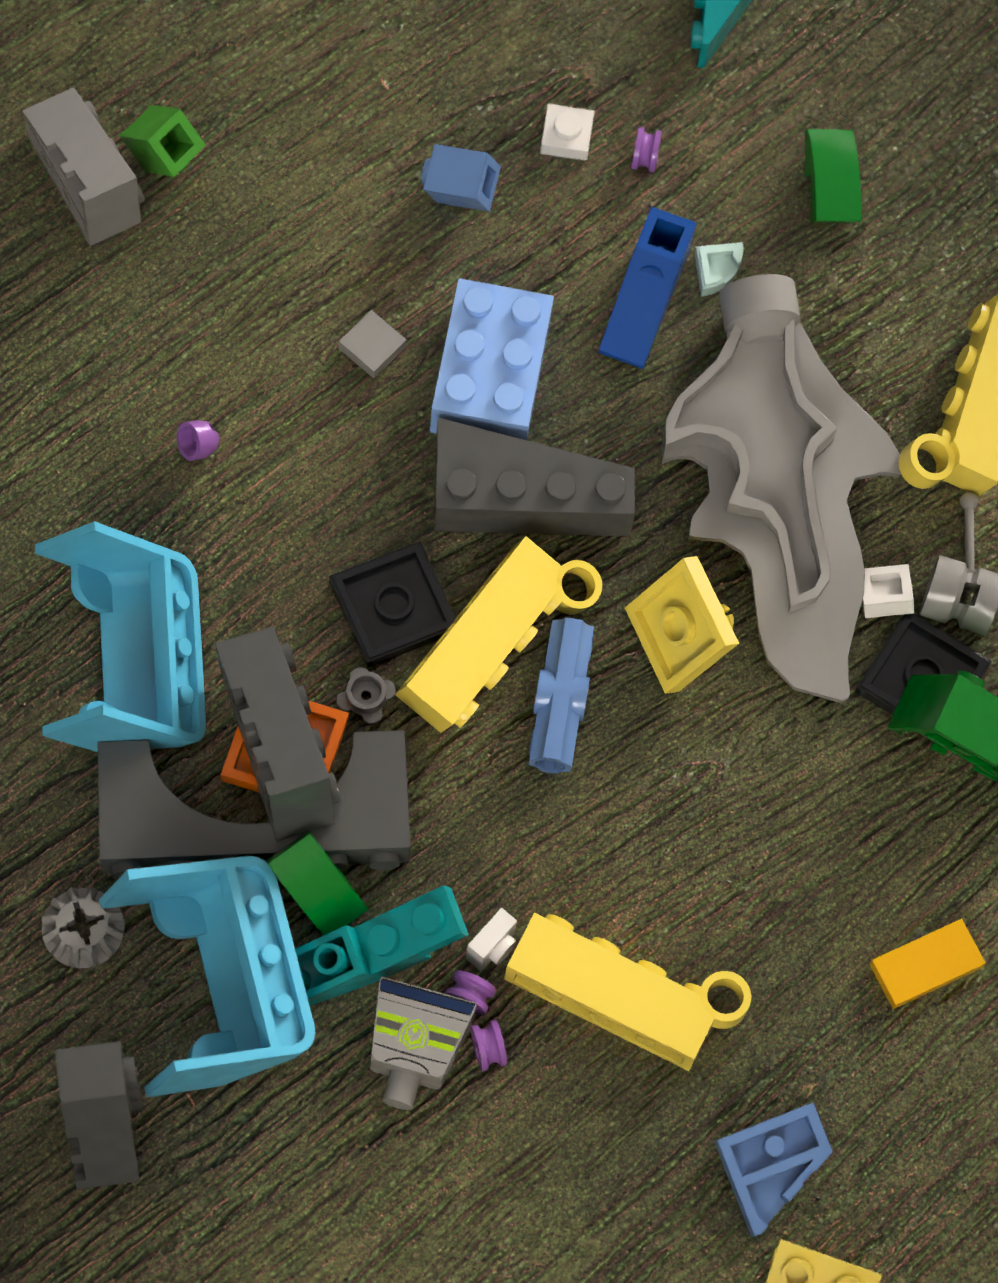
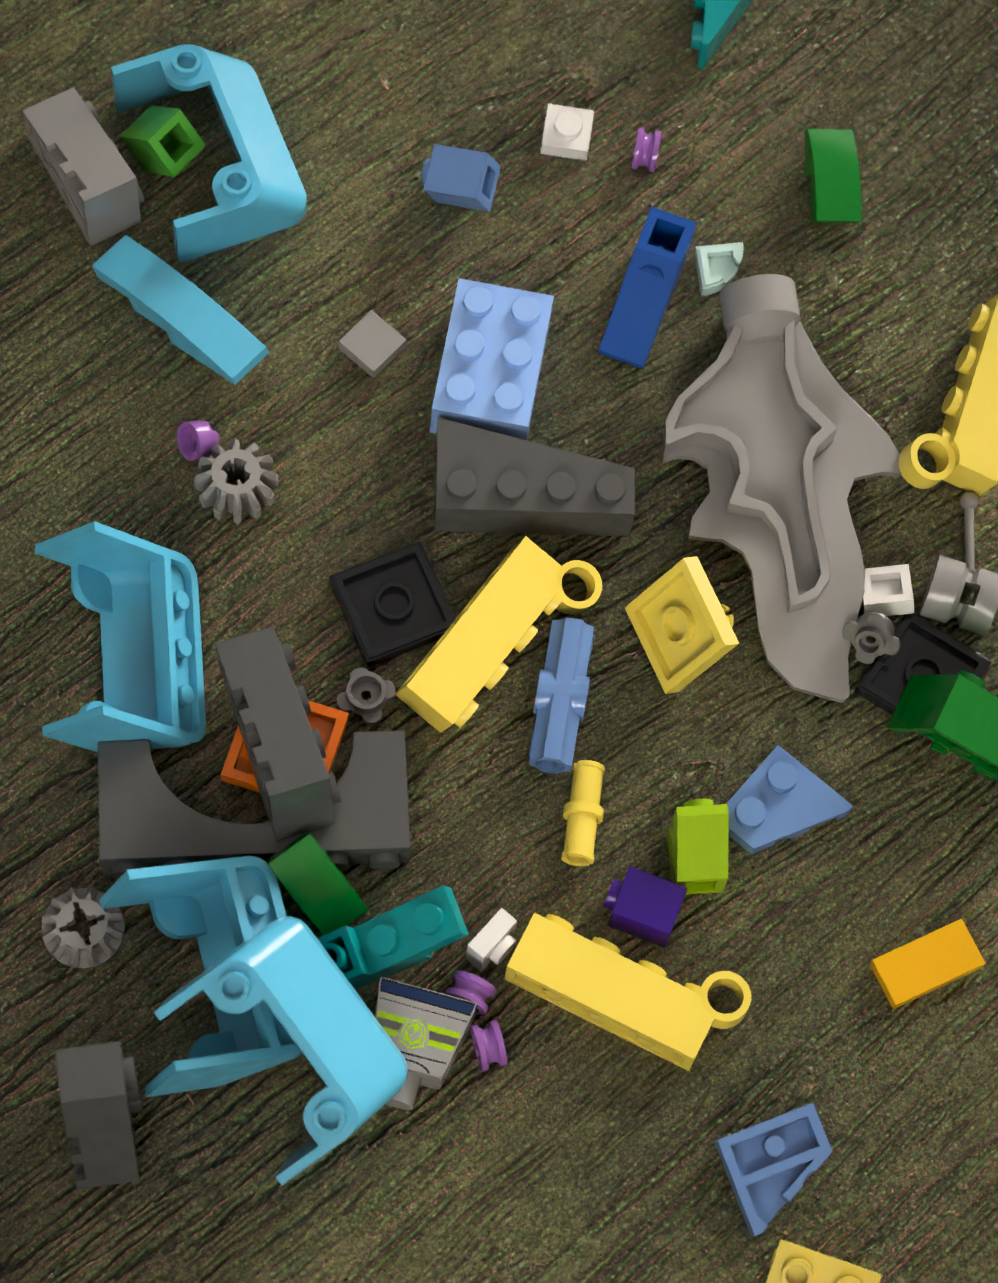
none -> medium azure slope [91,235,269,385]
none -> medium azure windscreen [111,44,307,264]
none -> medium azure windscreen [154,917,408,1185]
none -> light grey gear [194,438,278,525]
none -> light yellow pin [561,760,605,866]
none -> dark purple brick [604,866,687,948]
none -> lime slope [666,799,729,895]
none -> medium blue wing [726,745,853,855]
none -> flat silver plate [842,612,901,664]

